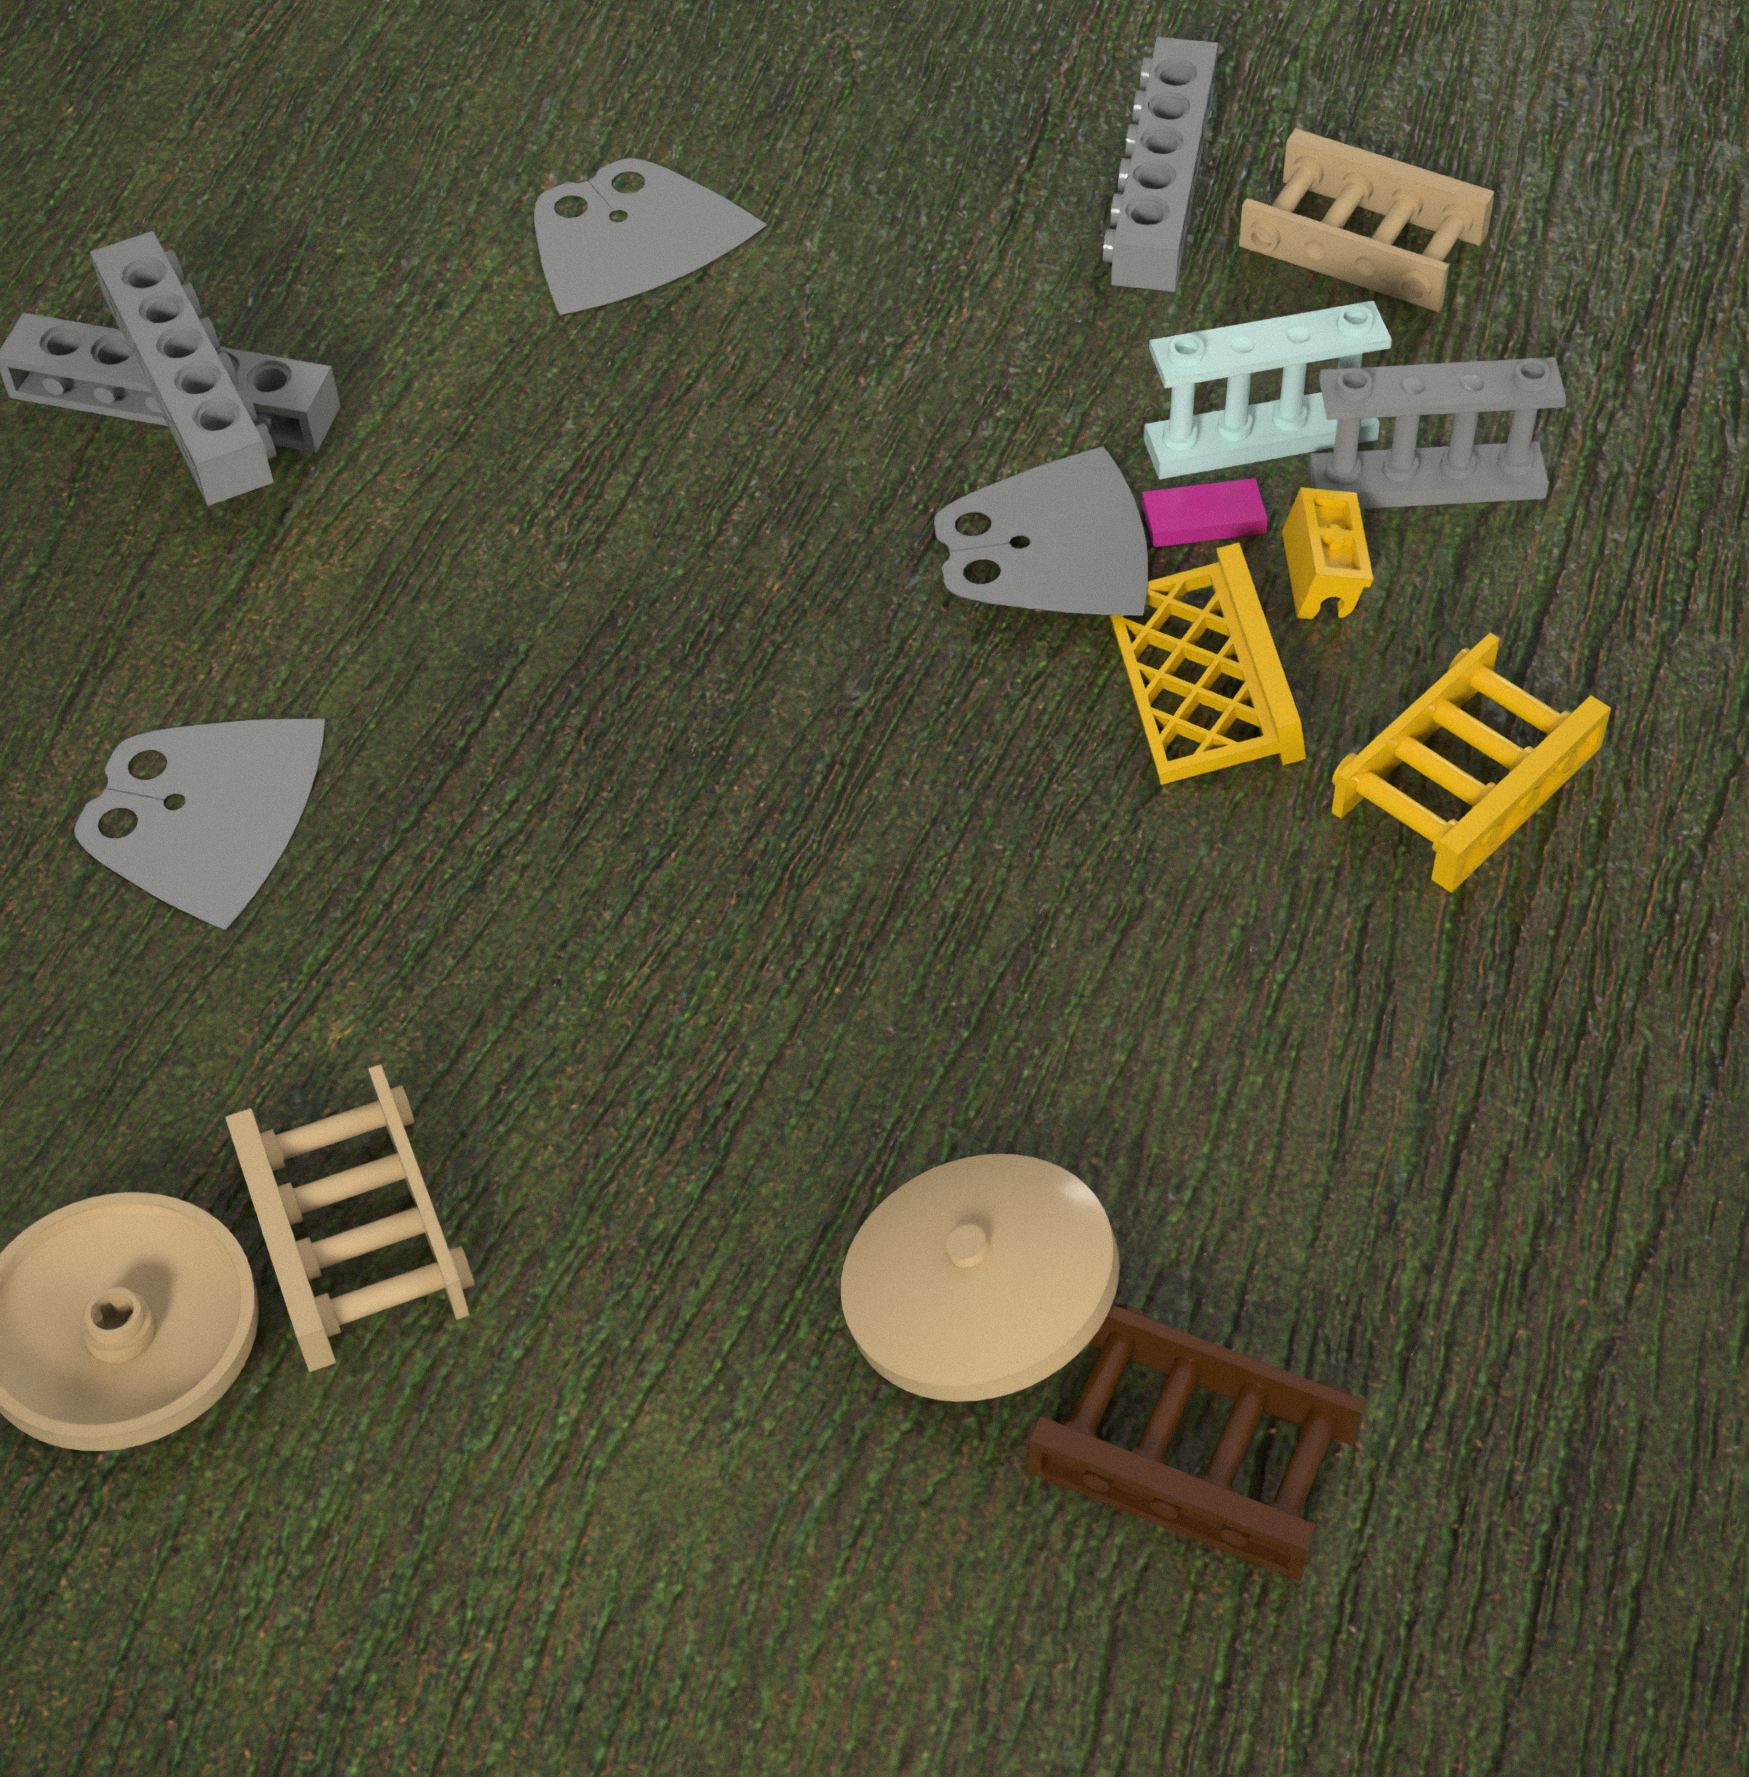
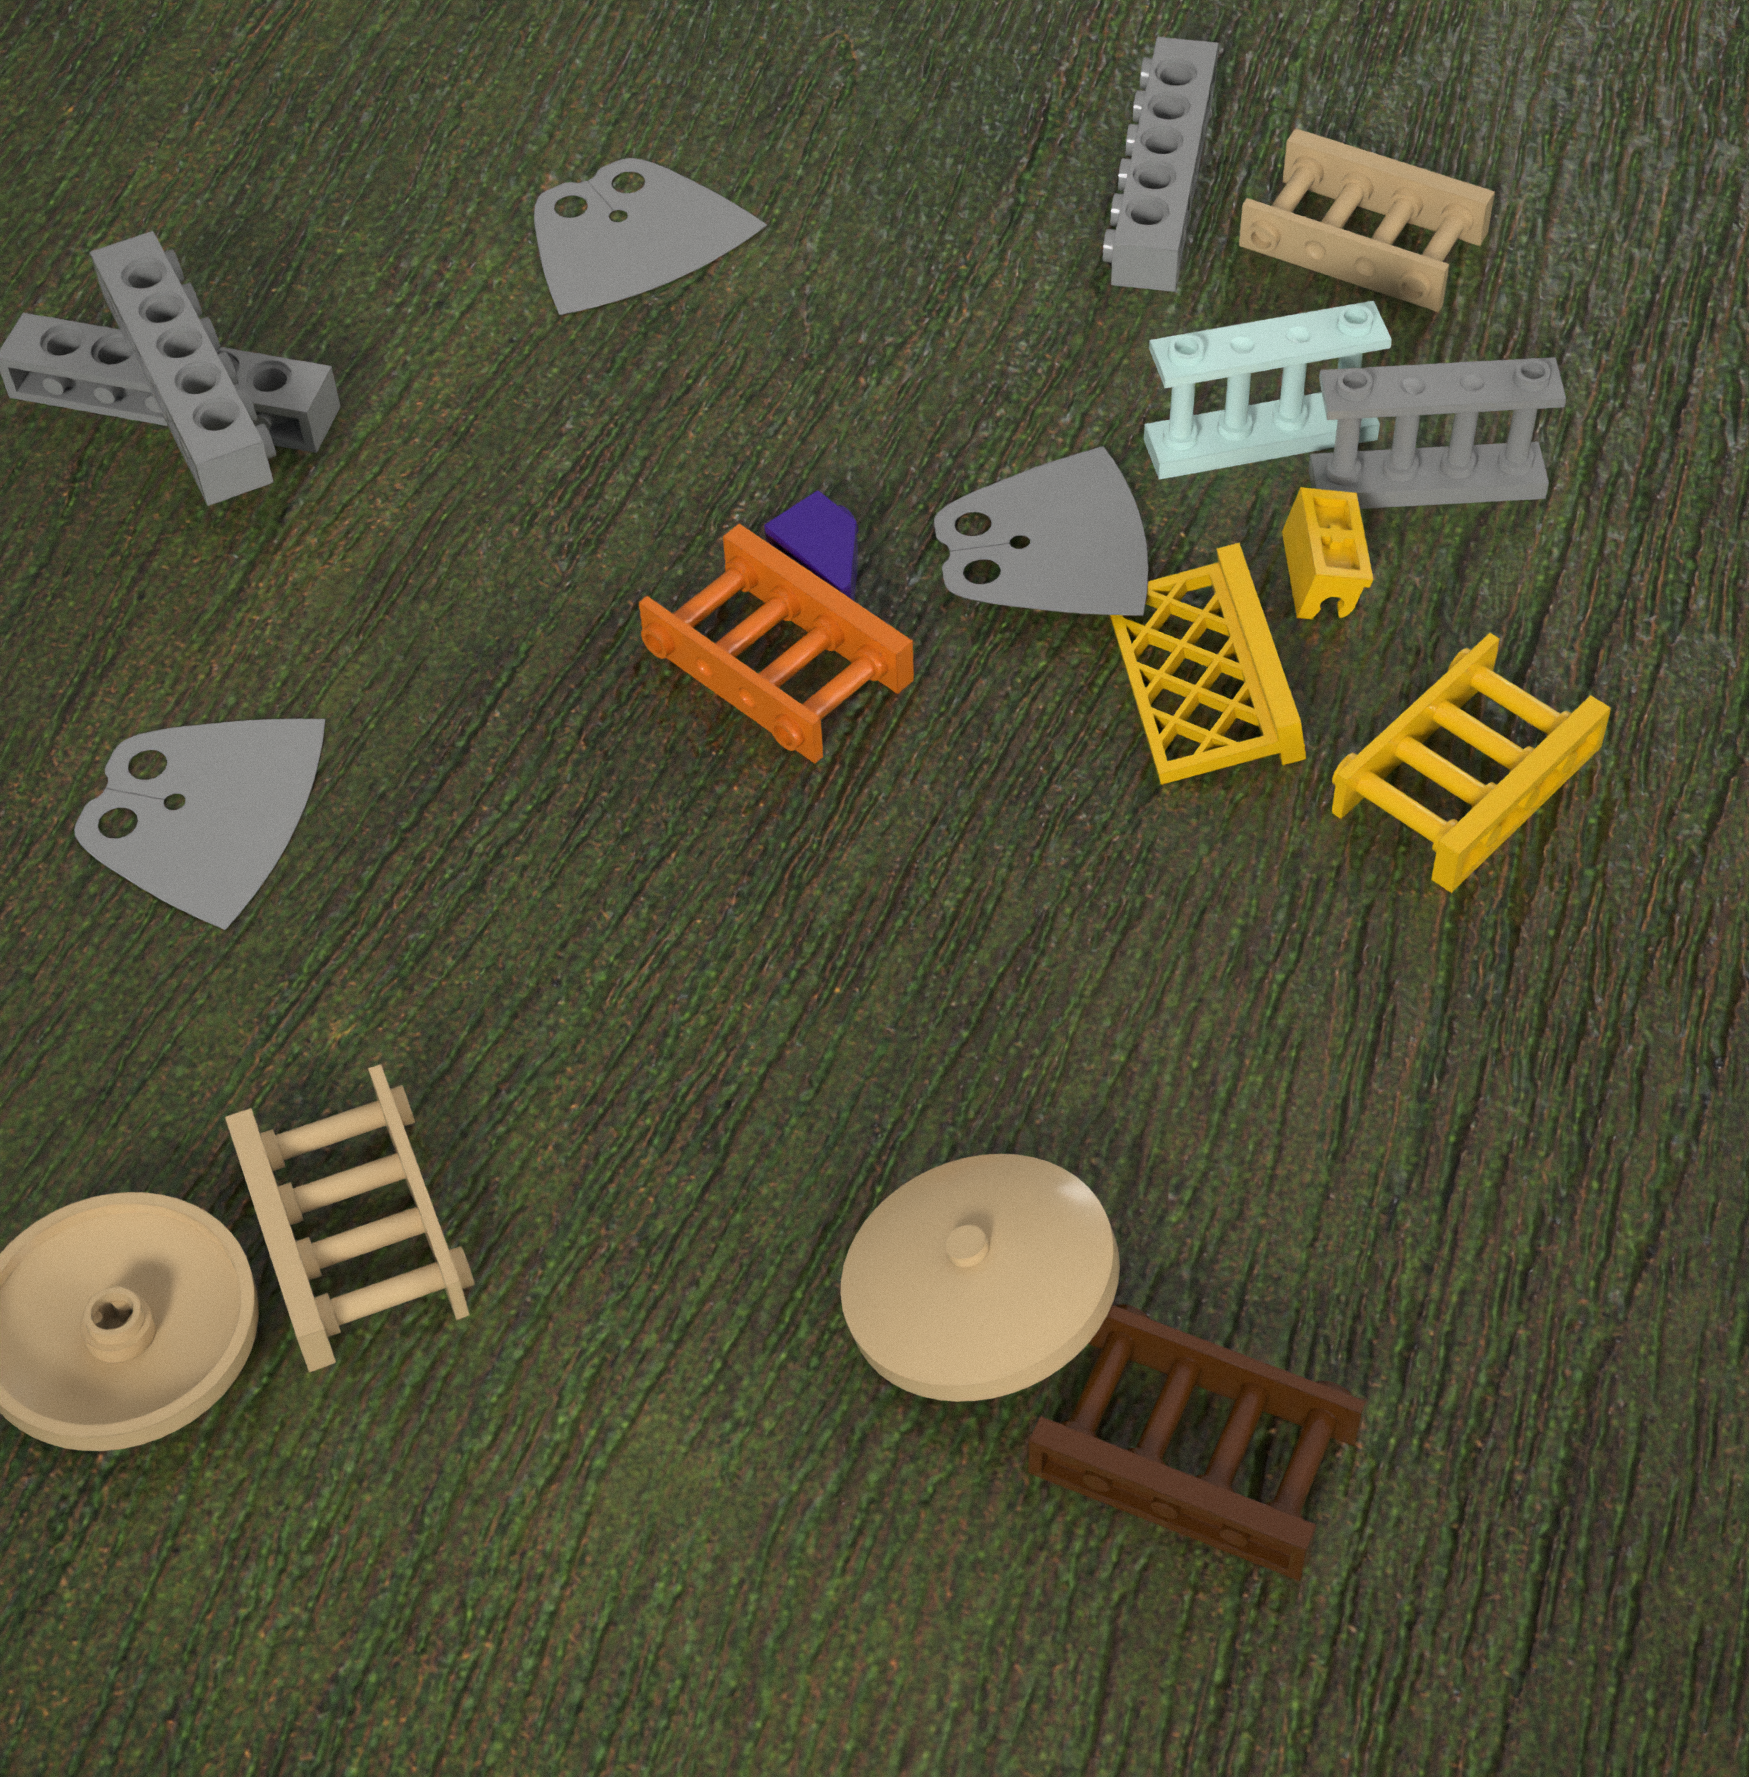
dark pink tile [1141,478,1268,548] -> none
none -> orange fence [639,523,914,764]
none -> dark purple slope [764,490,858,601]

